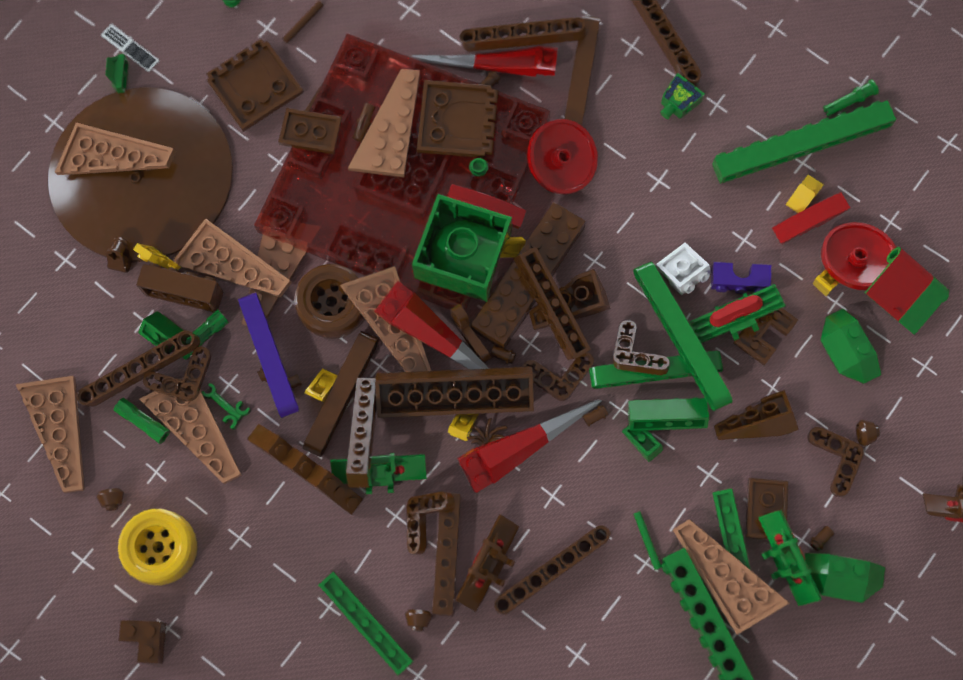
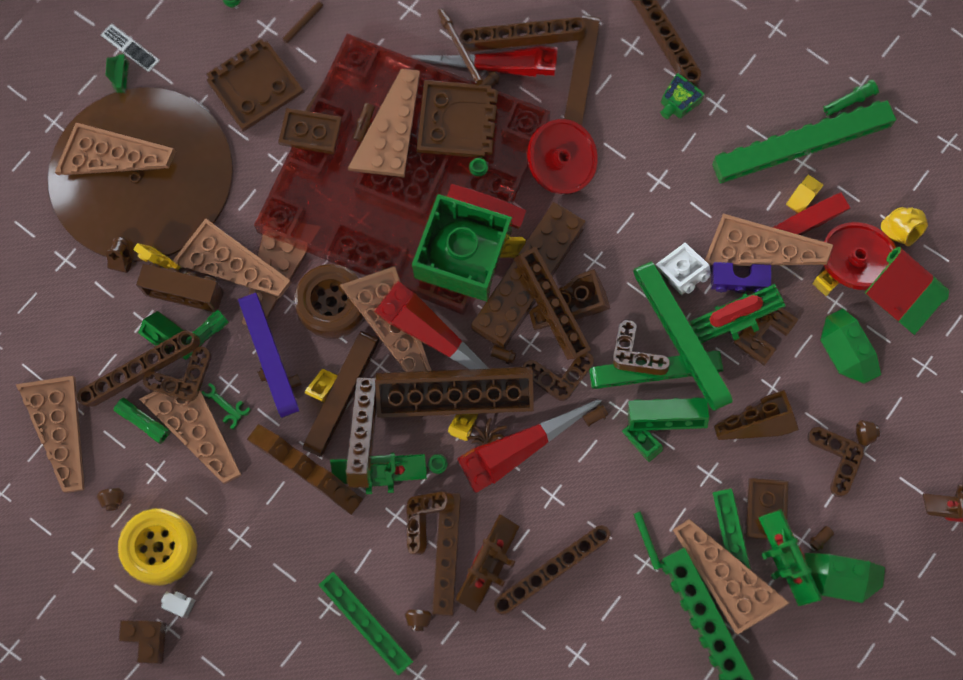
reddish brown beam [450,304,491,363] -> none
none -> white brick [161,591,196,618]
none -> green plate [428,454,447,474]
none -> reddish brown bar [437,8,483,85]
none -> nougat wing [705,214,833,266]
none -> yellow helmet [881,207,928,247]

